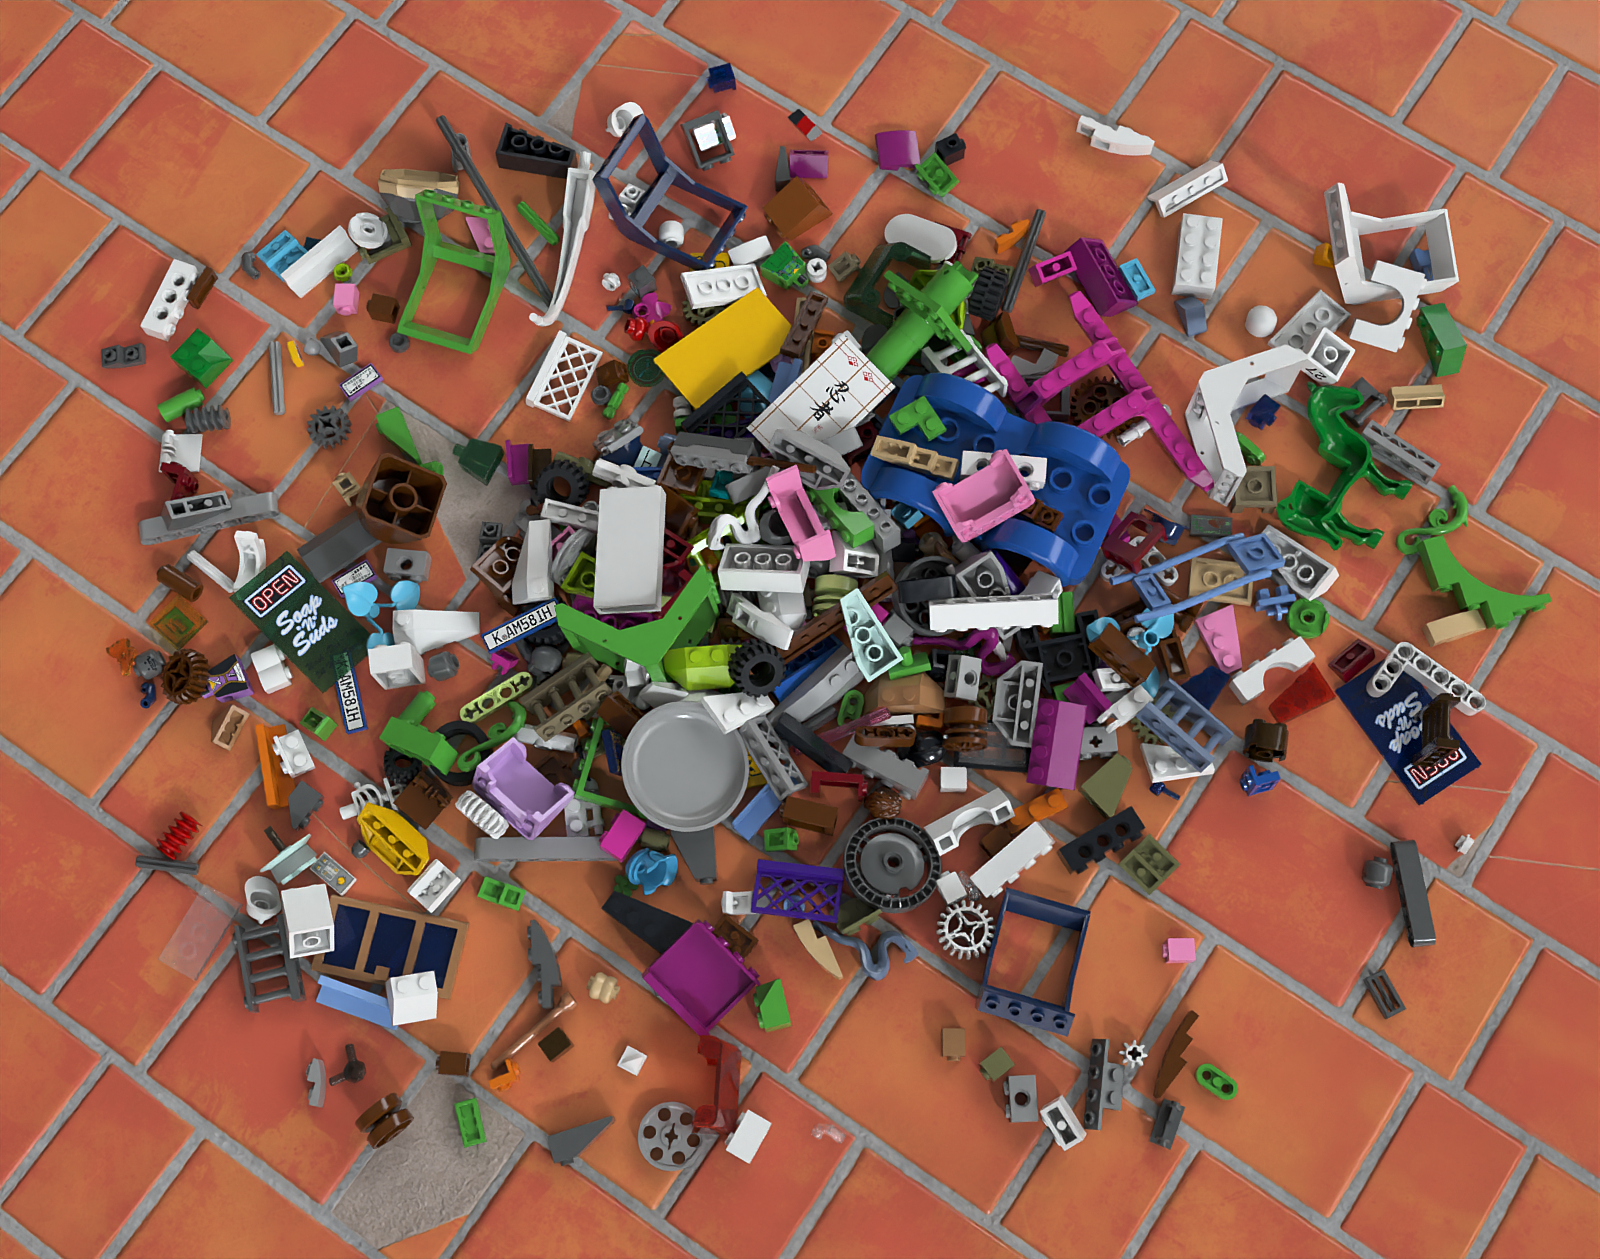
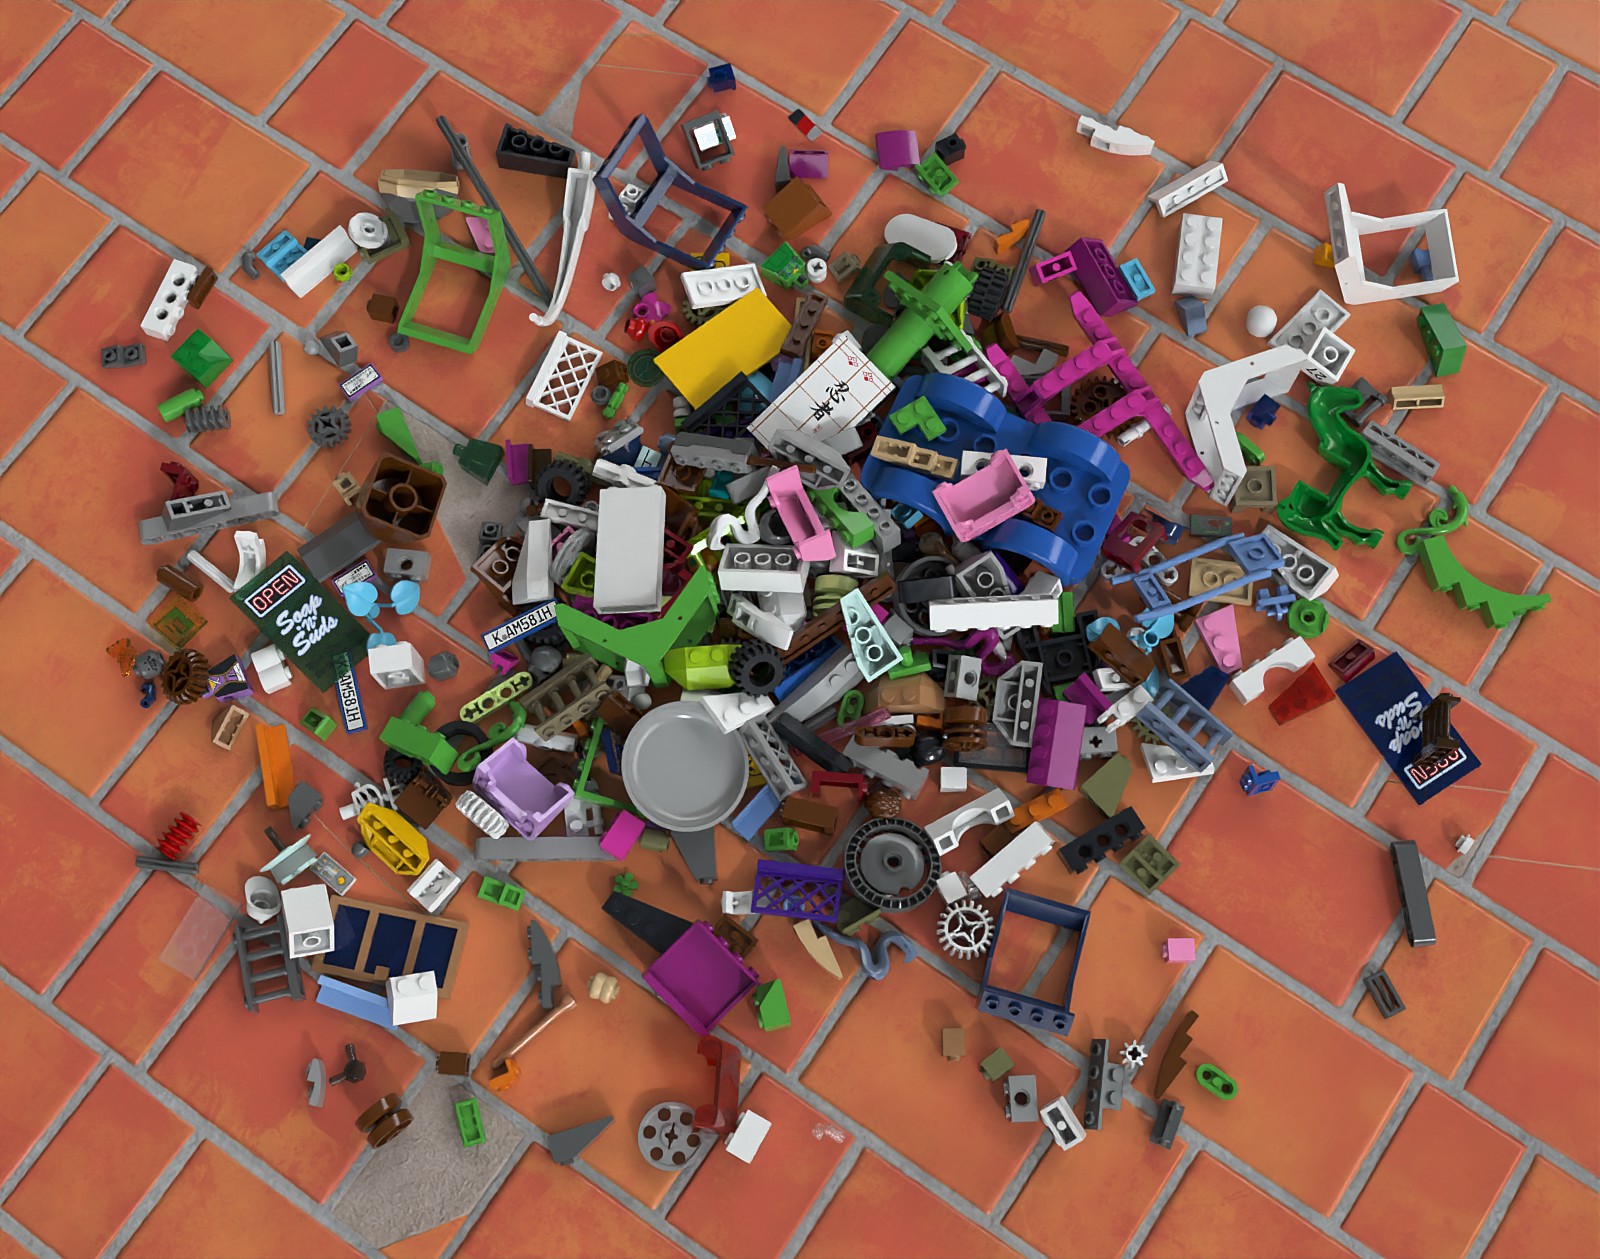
white hinge [159,430,203,472] -> none
white bracket [272,730,315,778] -> none
yellow tile [287,340,304,367] -> none
bright pink brick [333,283,359,316] -> none
white wedge [392,610,480,655] -> none
bright green axle [516,201,560,246] -> none
dark brown panel [538,1027,574,1062] -> none
white piece [605,102,644,137] -> none
dark blue hand [607,299,636,314] -> none
white tile [617,1046,648,1076] -> none
dark azure helmet [625,848,678,895] -> none
white slope [638,682,689,709] -> none
white head [659,220,684,249] -> none
white slope [728,235,773,266] -> none
reddish brown slope [1104,600,1147,635] -> none
clear blue hand [1149,782,1180,801] -> none
dark brown brick [1243,719,1289,762] -> none
white arch [1348,260,1427,352] -> none
dark grey head [1362,856,1393,890] -> none
white beam [1366,642,1486,716] -> none
tan slope [1422,609,1486,647] -> none

